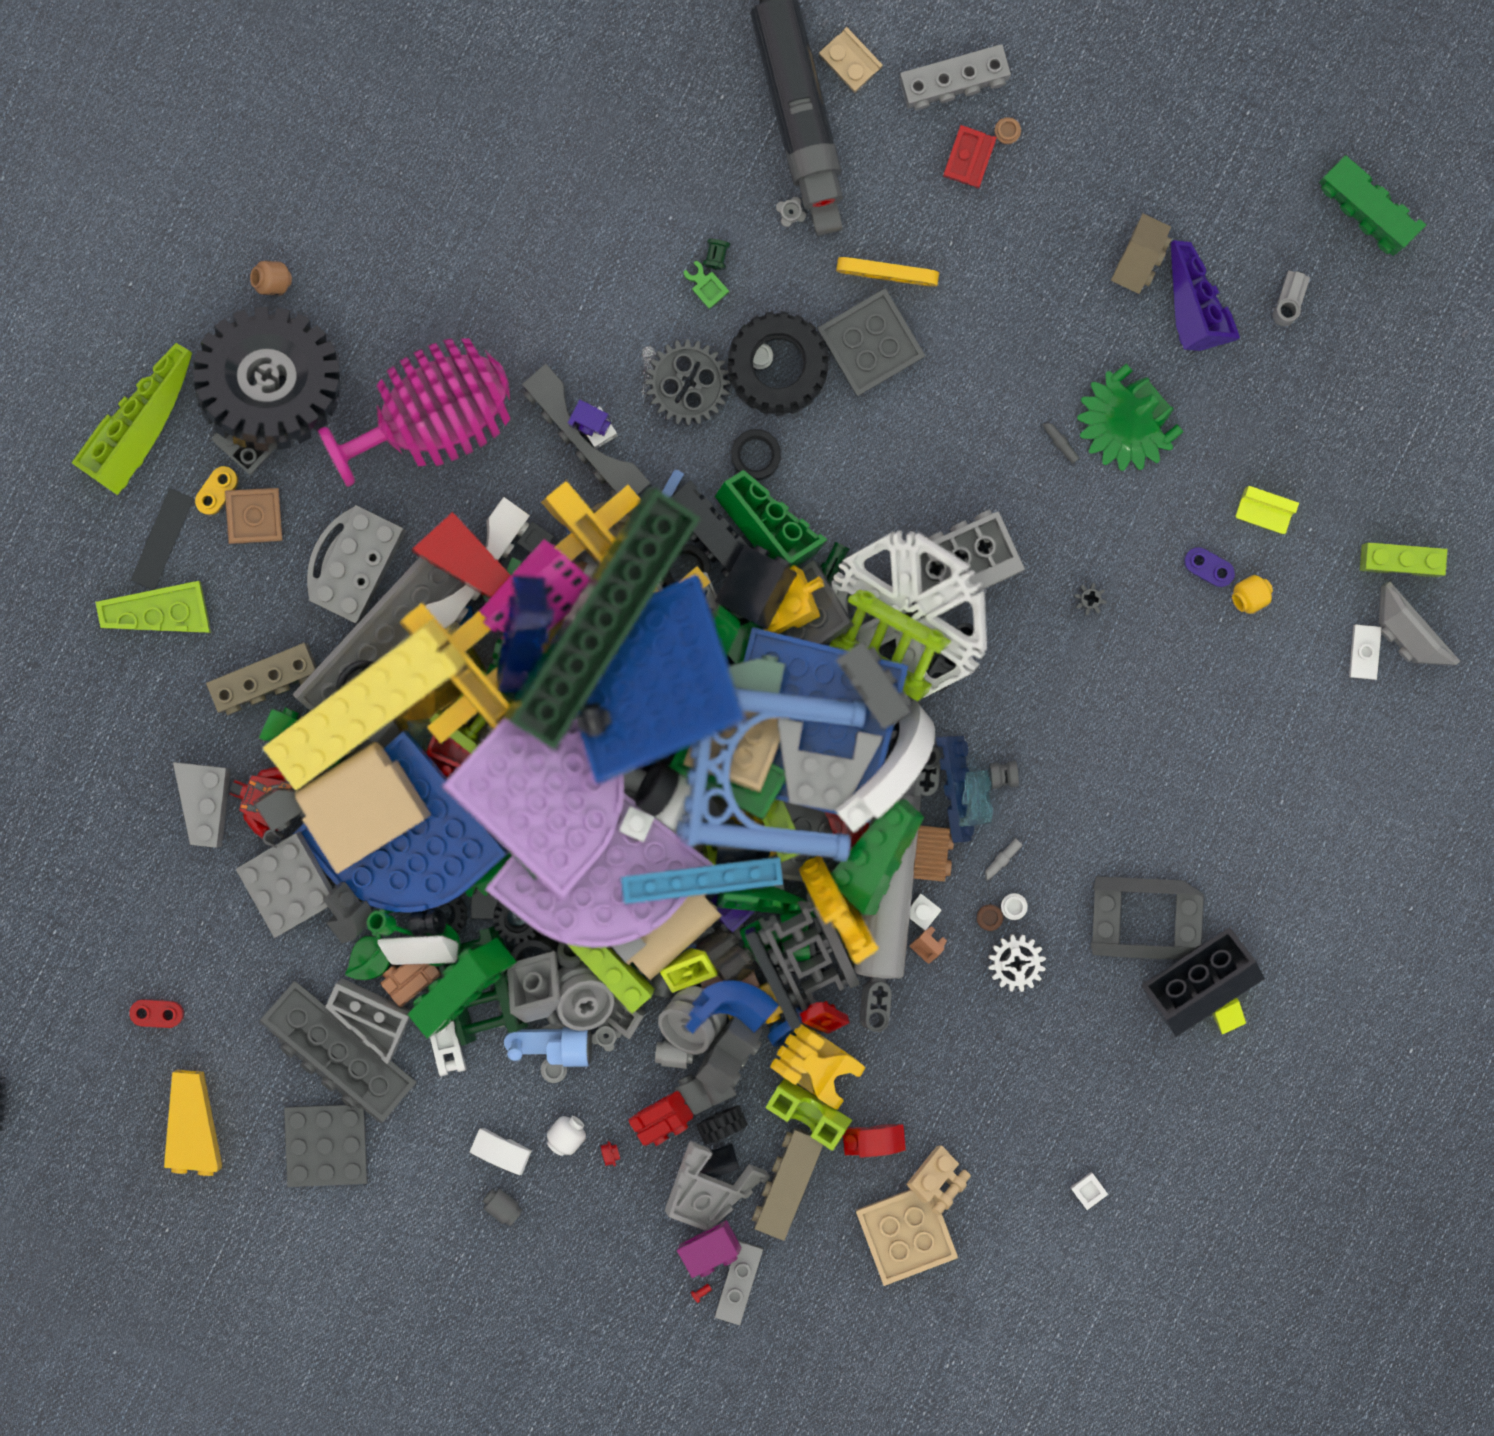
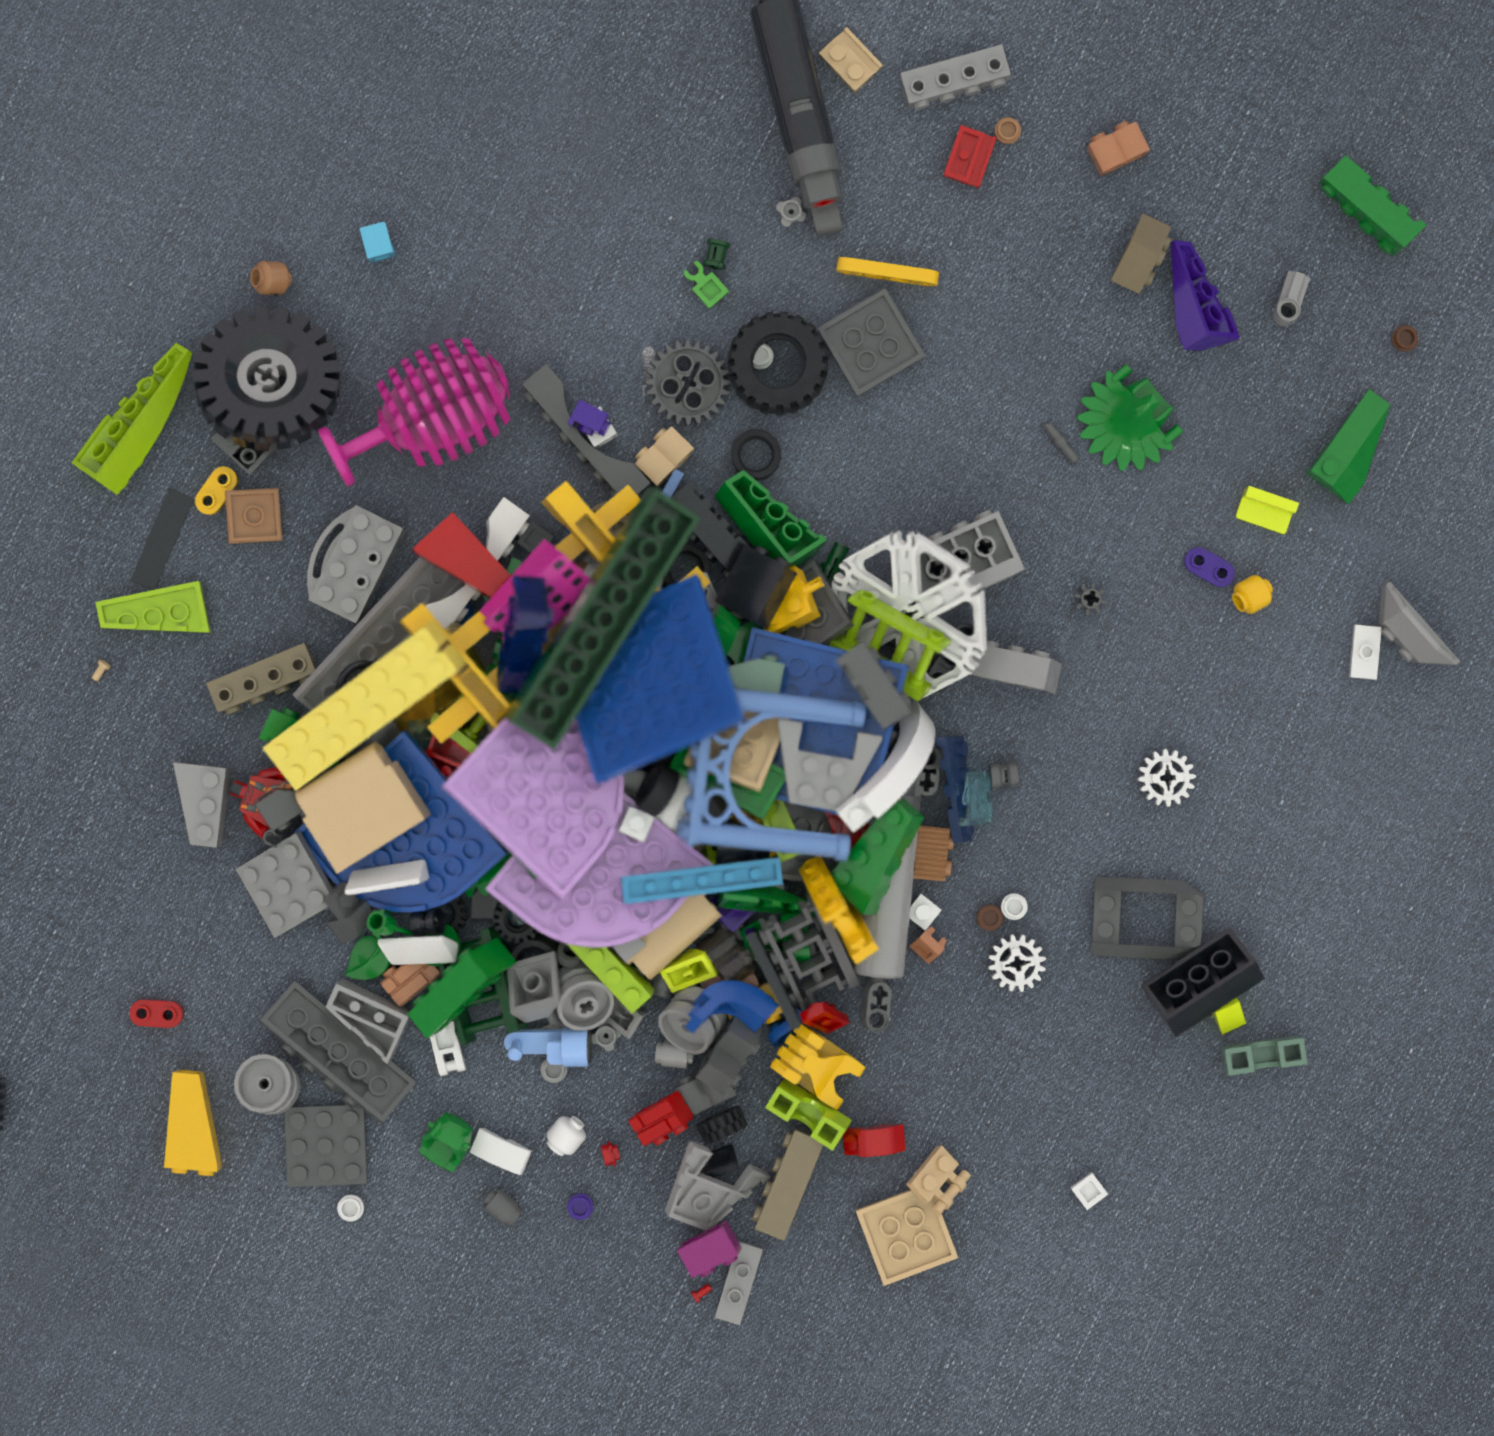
black gear [575,703,611,736] -> none
light grey piece [985,838,1023,881] -> none
lime arch [1360,543,1448,577] -> none
none -> tan piece [91,660,110,681]
none -> light grey wheel [234,1054,301,1116]
none -> white plate [337,1194,364,1221]
none -> white slope [345,859,429,895]
none -> medium azure panel [359,222,396,263]
none -> green helmet [419,1112,473,1173]
none -> dark purple plate [567,1193,594,1220]
none -> tan brick [635,426,695,488]
none -> light grey wedge [969,640,1062,694]
none -> nougat brick [1087,121,1150,176]
none -> white gear [1137,749,1196,807]
none -> sand green arch [1220,1035,1308,1076]
none -> green wedge [1305,389,1390,505]
none -> reddish brown plate [1391,325,1418,352]

